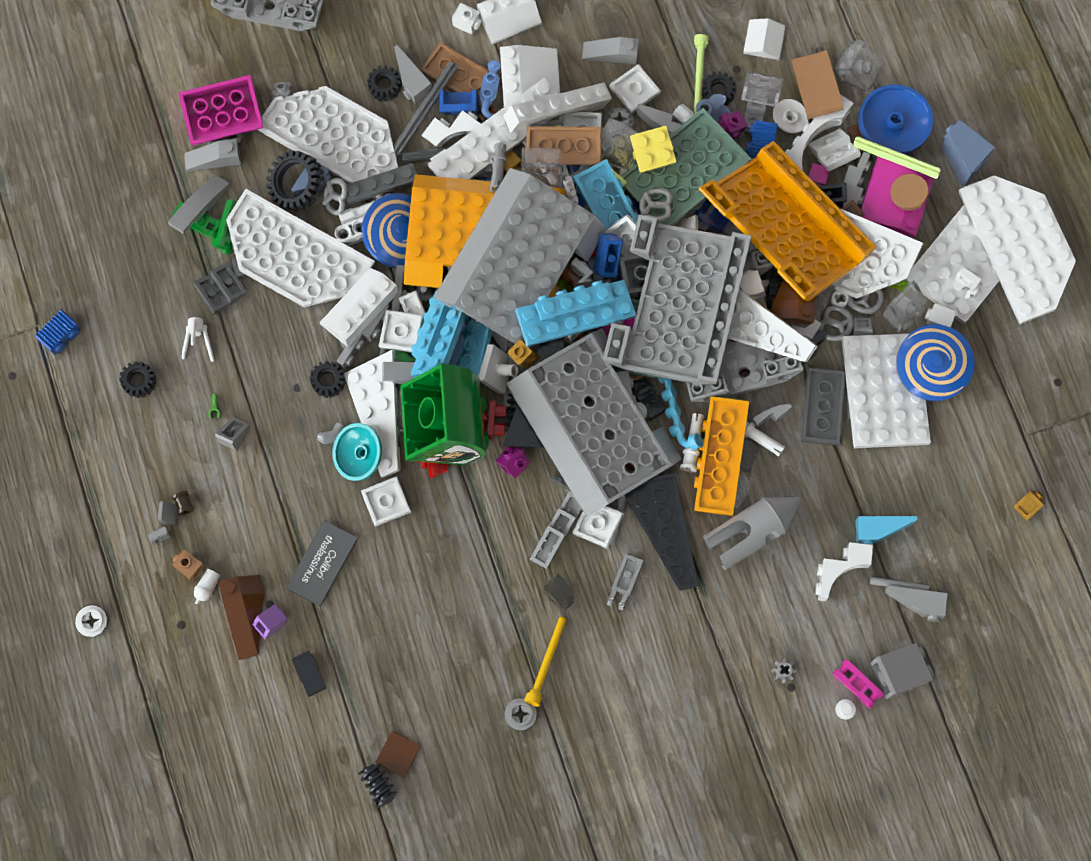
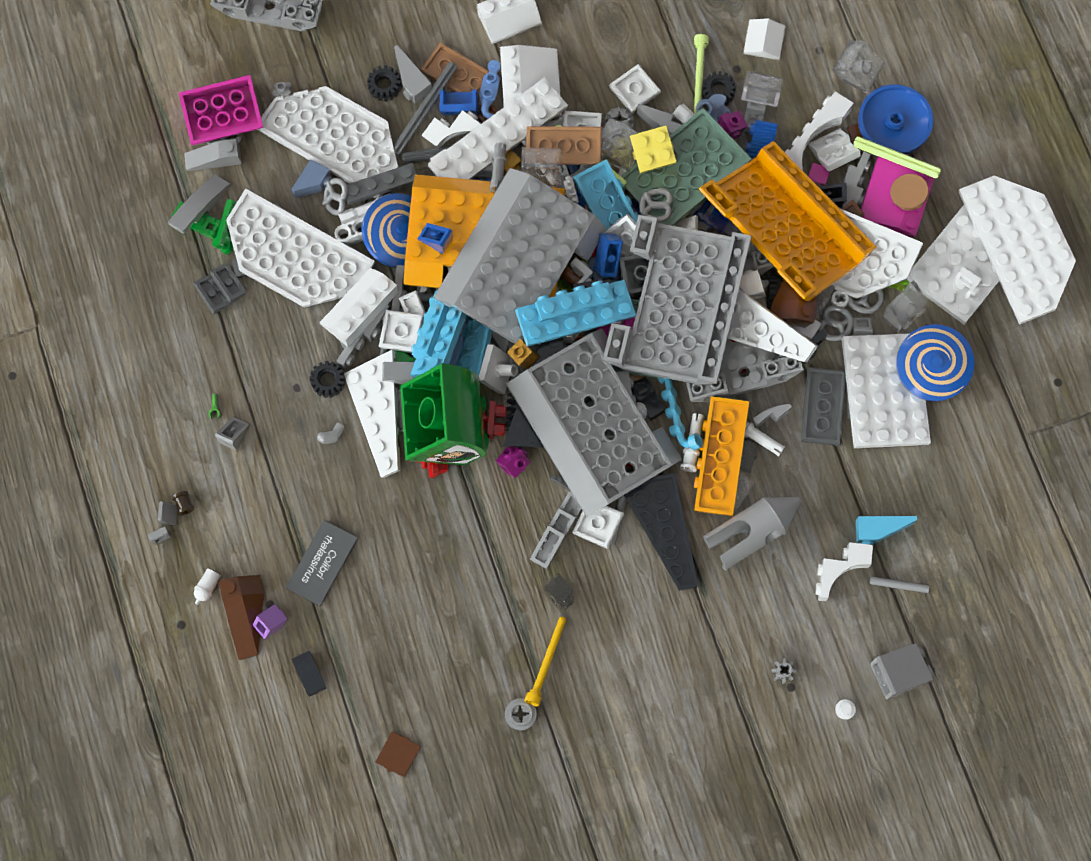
blue brick [35,309,81,355] -> none
white gear [75,605,108,637] -> none
black tyre [119,361,156,398] -> none
medium nougat brick [172,549,205,582] -> none
white plant [181,317,214,362] -> none
black tyre [266,150,325,211] -> none
teal dish [332,423,382,481] -> none
black piece [358,763,398,809] -> none
white plate [361,476,411,527] -> none
white brick [452,3,482,35] -> none
white arch [504,82,612,132] -> none
light grey slope [582,37,638,65] -> none
light grey hinge [607,553,644,610] -> none
white dish [773,99,808,133] -> none
medium nougat tile [791,50,844,119] -> none
dark pink plate [832,659,884,709] -> none
light grey slope [885,585,947,622] -> none
white brick [924,303,956,327] -> none
sand blue slope [941,120,995,187] -> none
pearl gold bracket [1013,490,1045,521] -> none
none -> blue slope [417,223,453,254]

